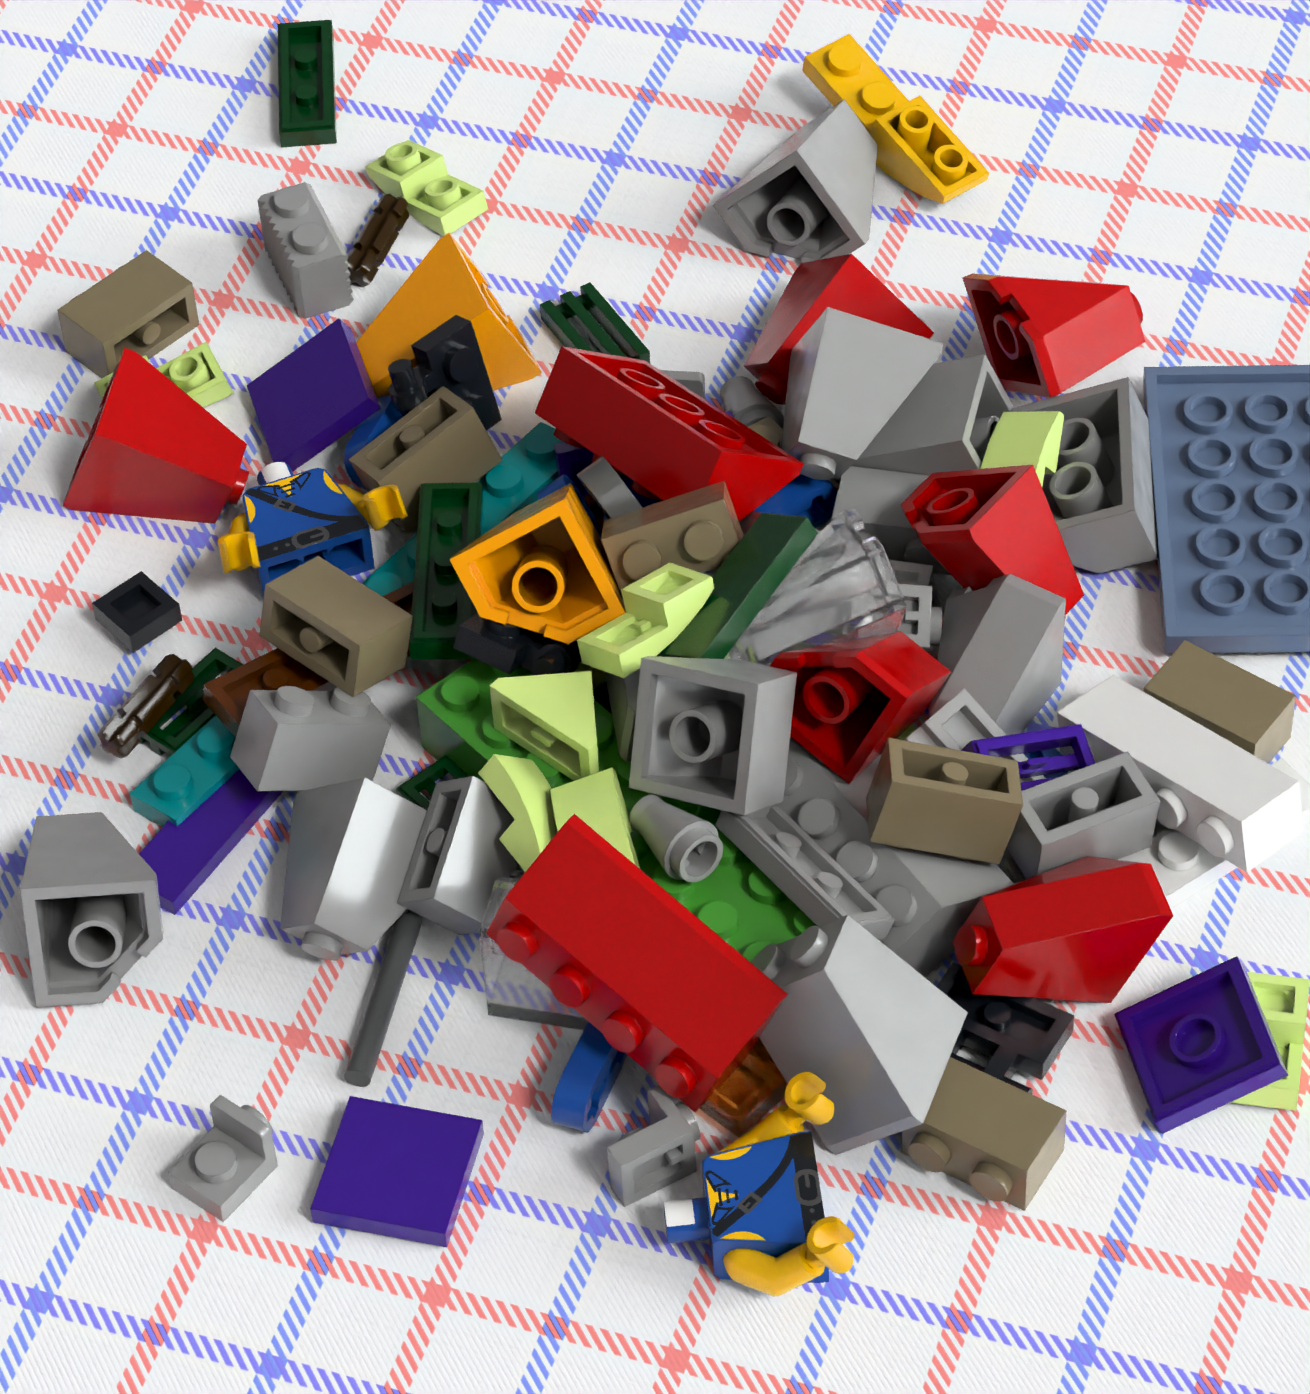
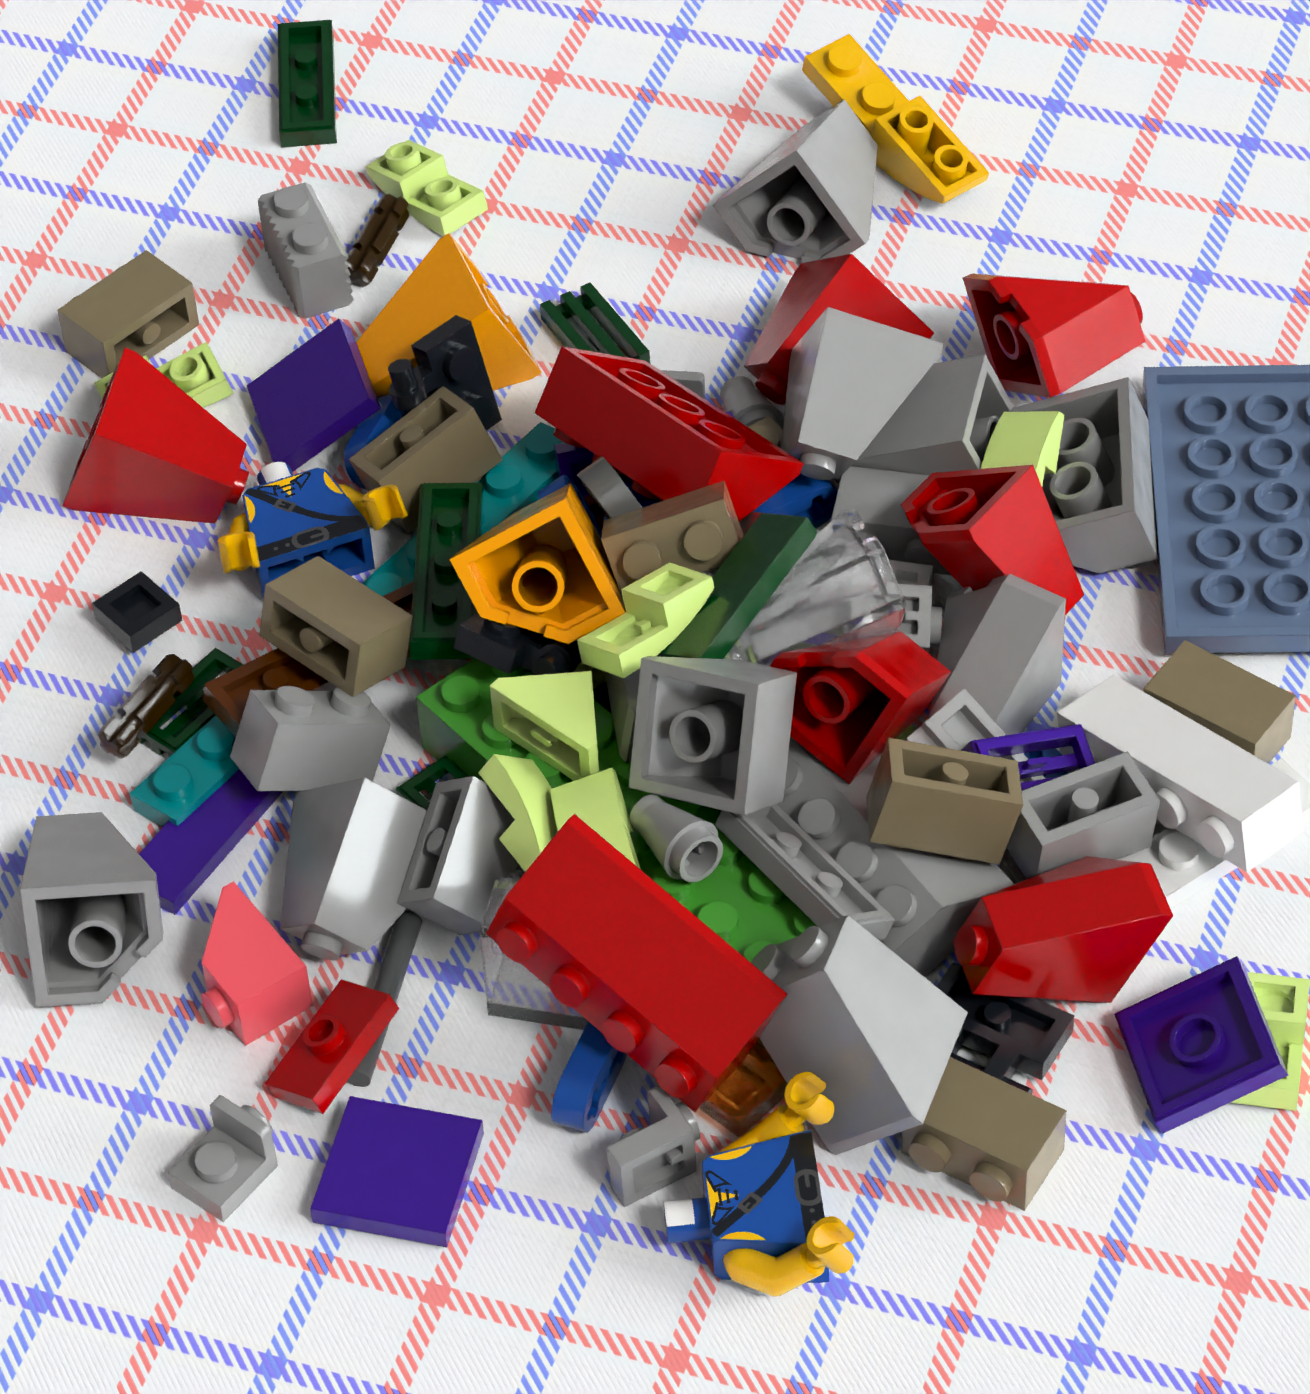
none -> coral slope [201,881,313,1046]
none -> red plate [264,979,399,1114]

